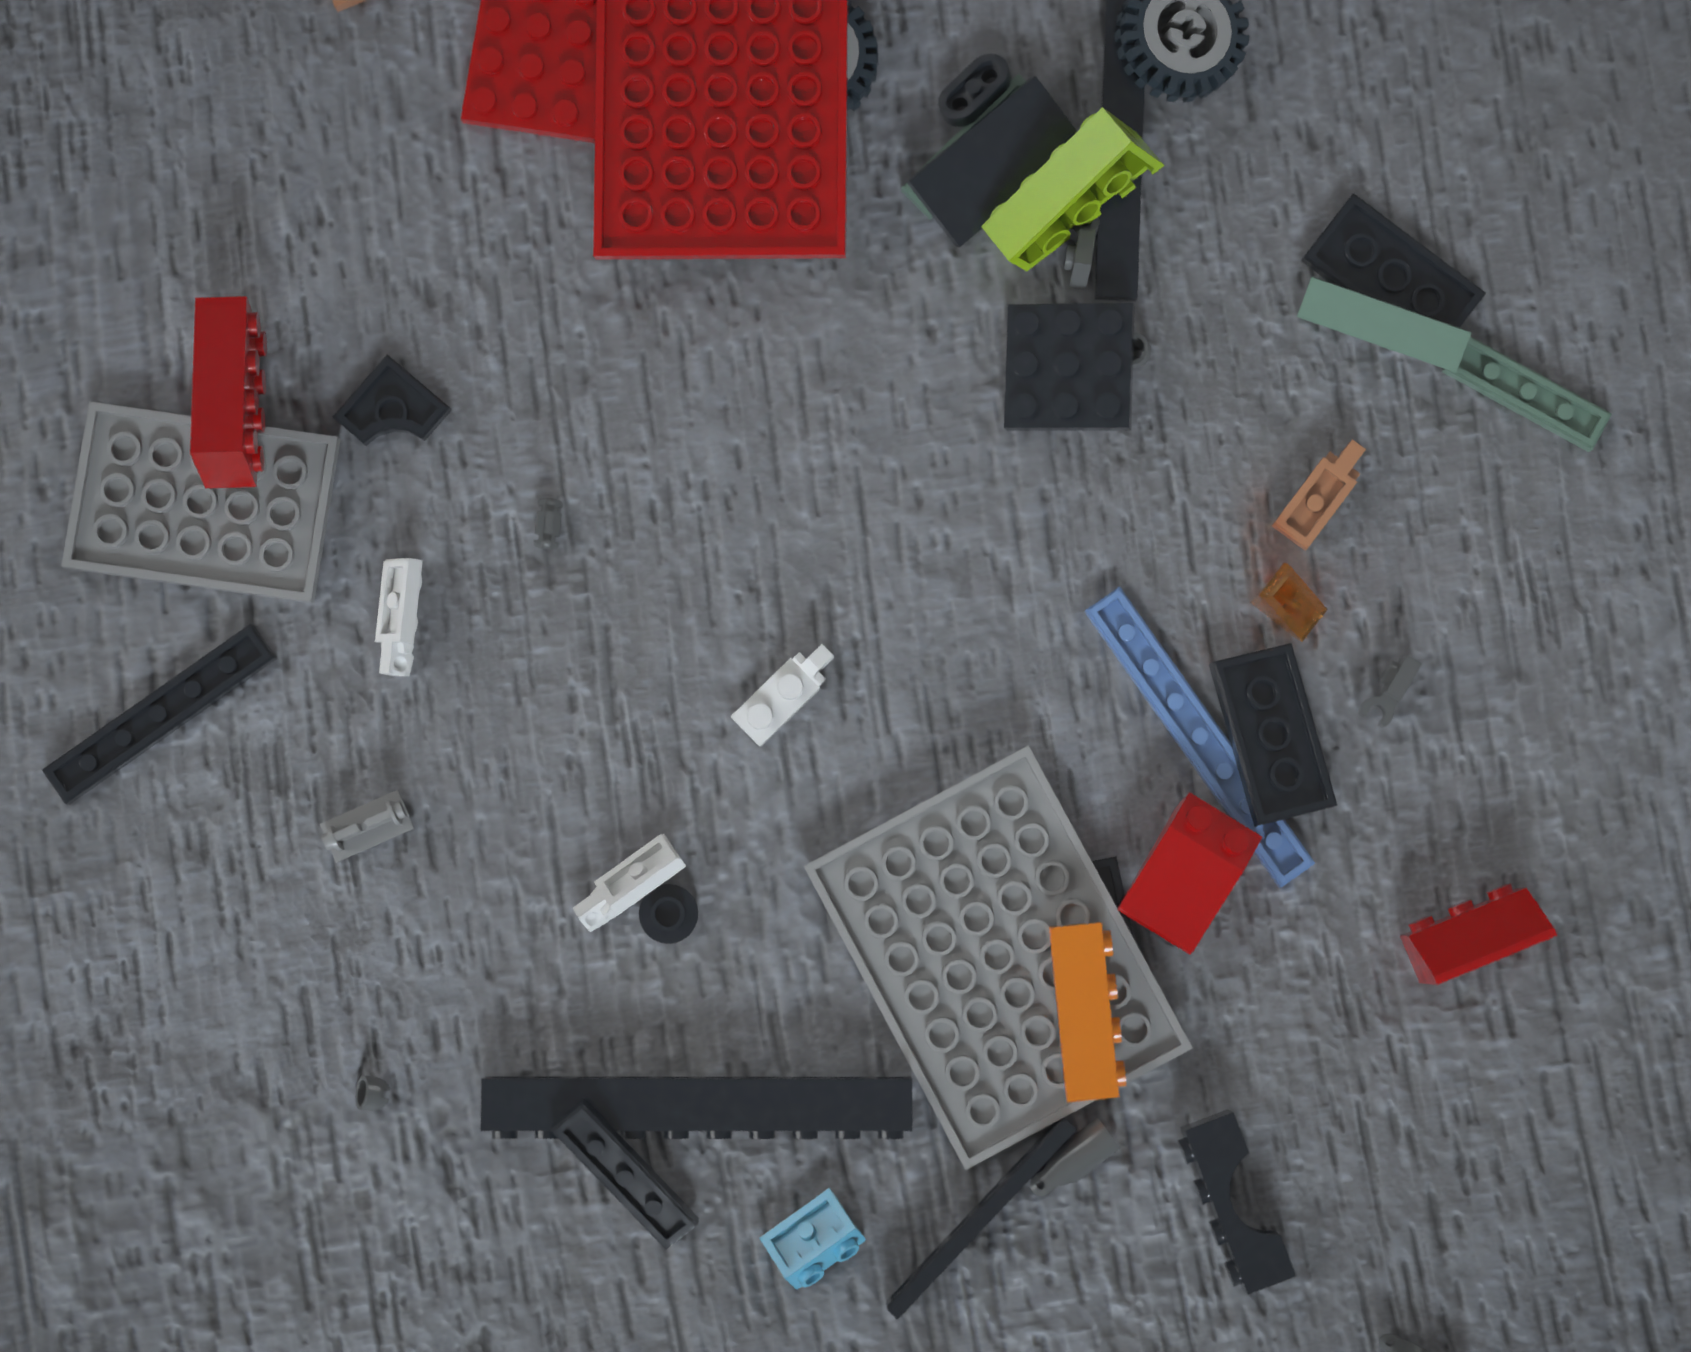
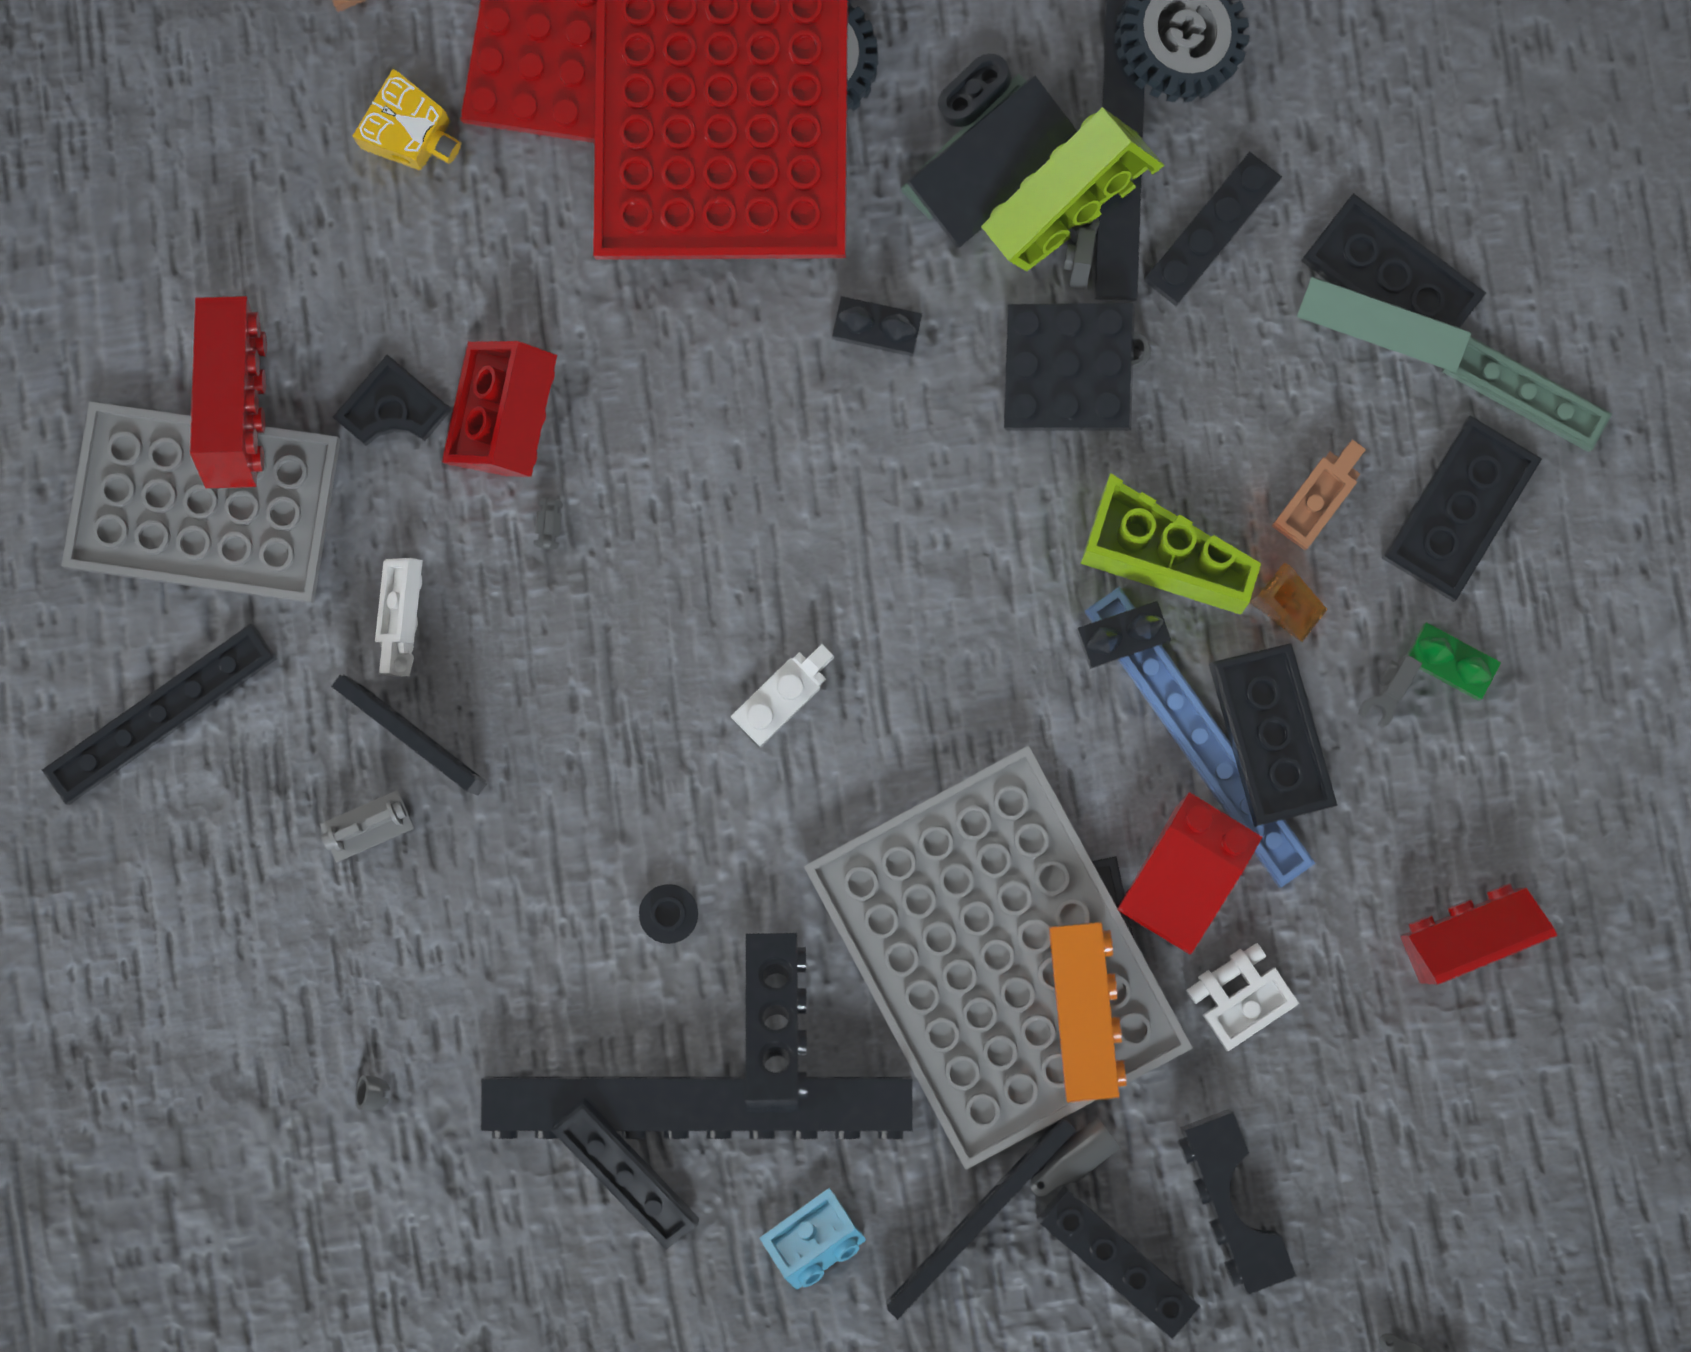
white hinge [573,834,686,932] -> none
none -> black tile [331,674,487,795]
none -> yellow torso [352,69,461,170]
none -> red slope [442,341,557,477]
none -> black brick [745,933,807,1112]
none -> black tile [832,296,922,357]
none -> black brick [1037,1186,1201,1340]
none -> black tile [1076,601,1172,669]
none -> lime wedge [1080,473,1261,615]
none -> black plate [1144,151,1282,307]
none -> white plate [1186,943,1299,1051]
none -> black tile [1382,415,1542,602]
none -> green tile [1407,622,1502,701]

